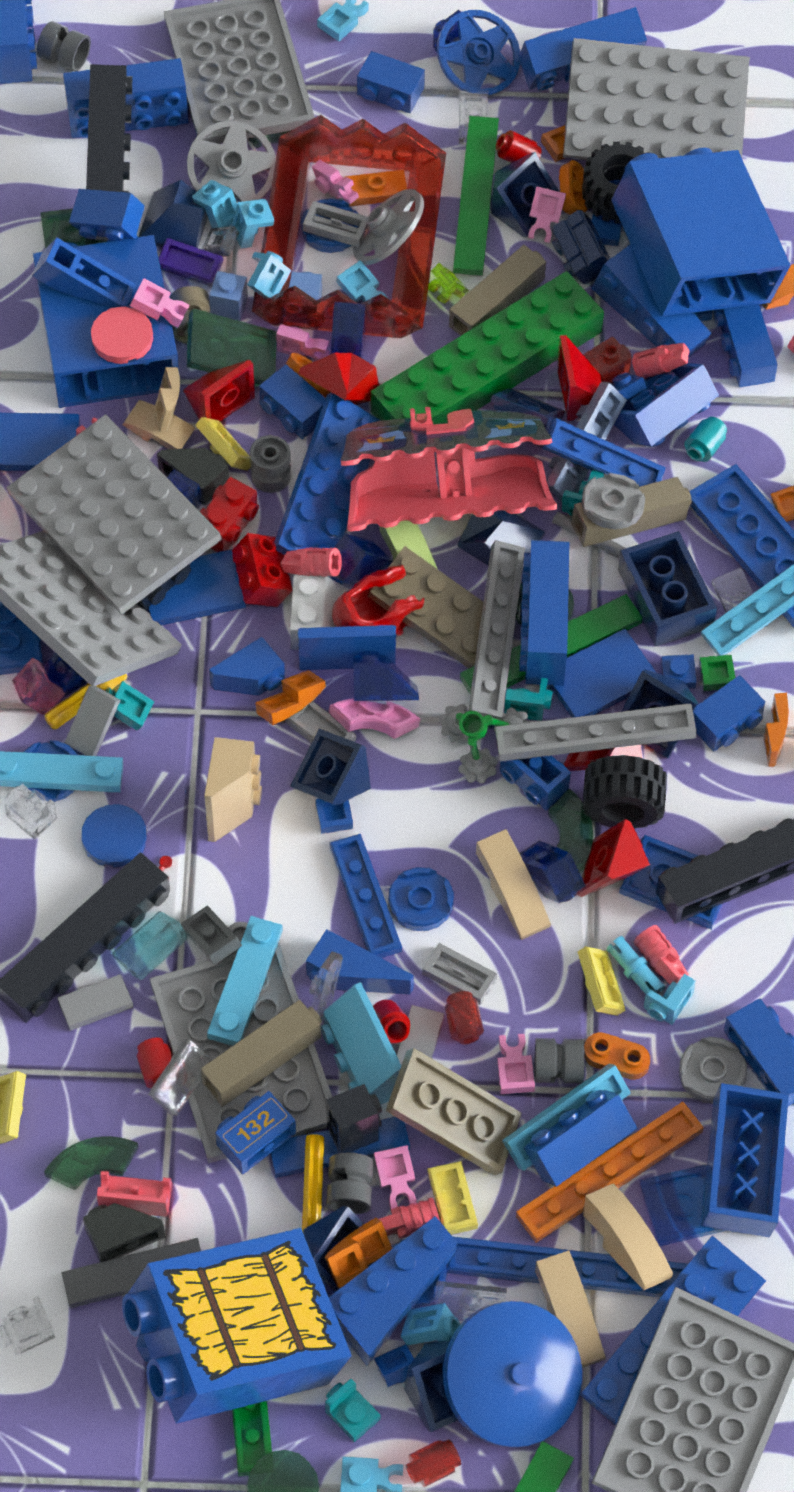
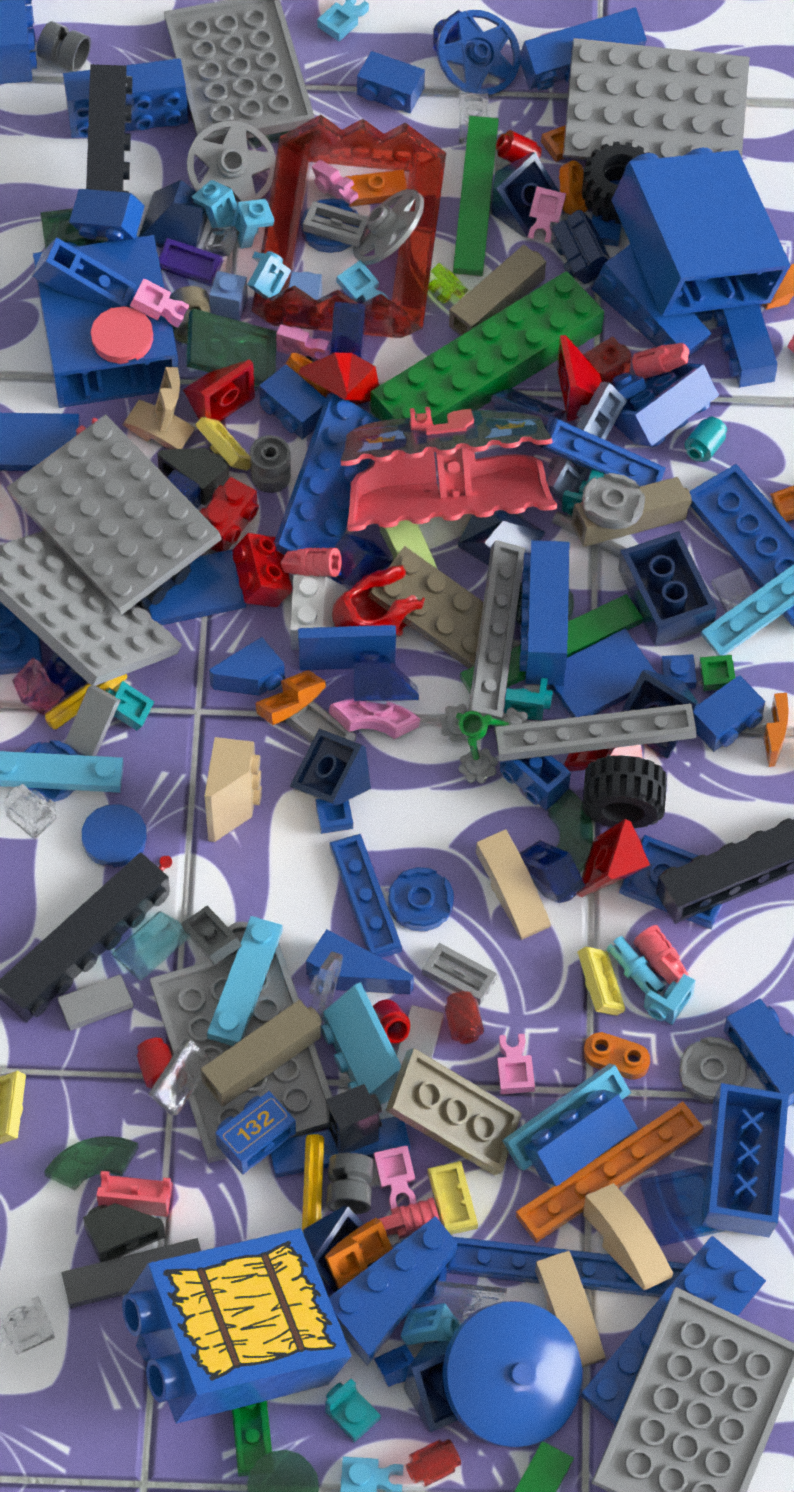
dark grey wheel [534,1038,584,1083] -> none

